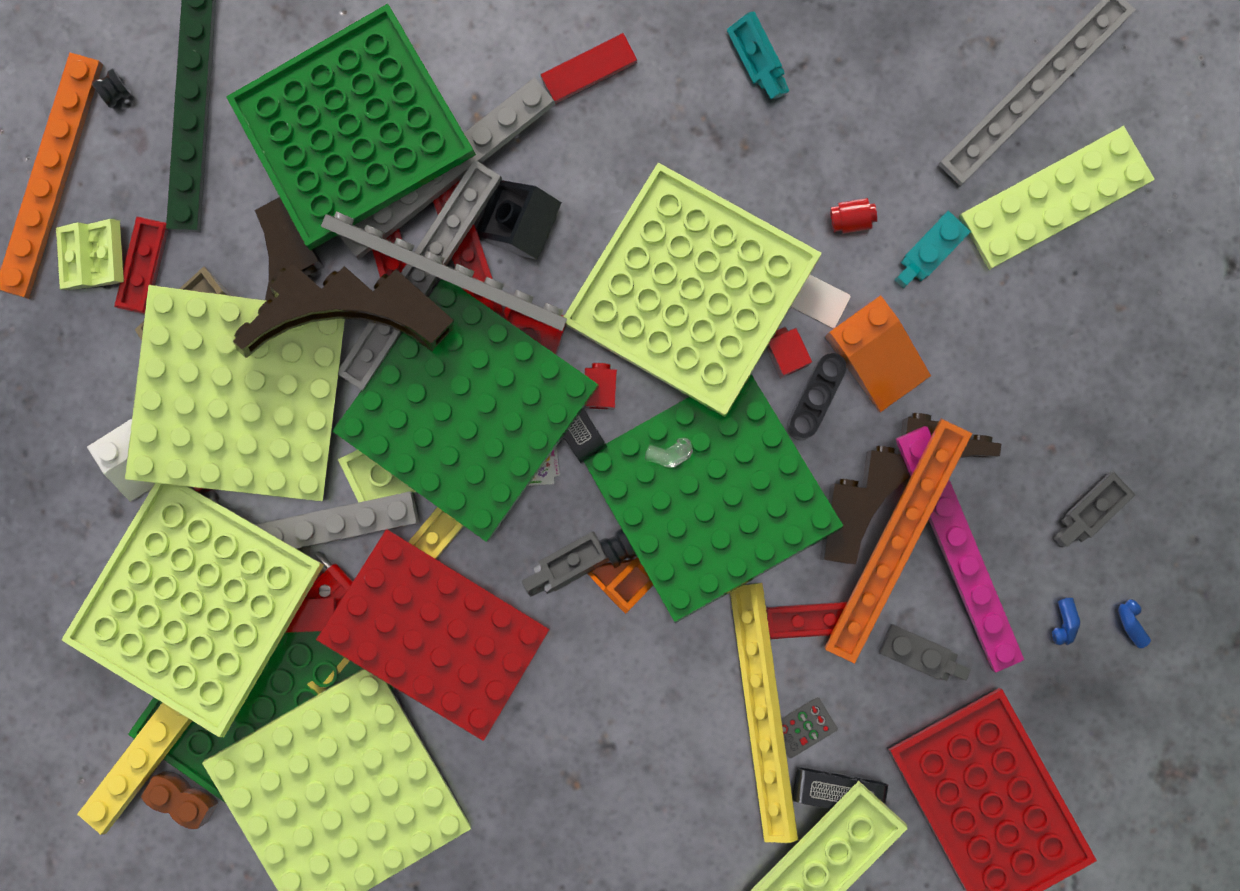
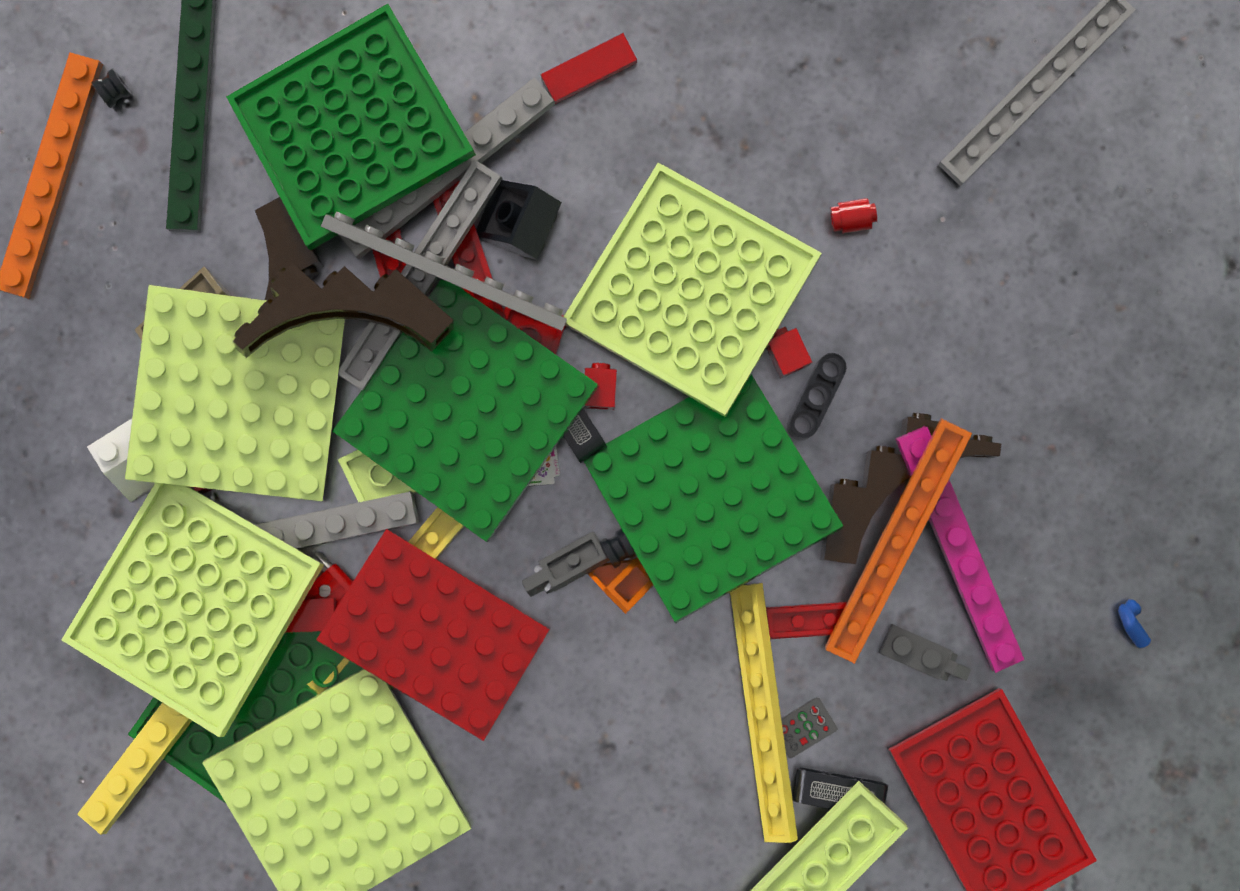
yellowish green slope [56,219,124,290] -> none
red tile [114,216,169,315] -> none
dark orange brick [141,771,218,829] -> none
clear arm [645,438,693,468] -> none
teal hinge [727,12,789,99] -> none
white sticker [791,275,851,328] -> none
orange slope [825,295,931,412] -> none
teal hinge [895,210,971,289] -> none
yellowish green plate [959,126,1155,270] -> none
blue arm [1052,598,1080,645] -> none
dark grey hinge [1053,471,1136,548] -> none

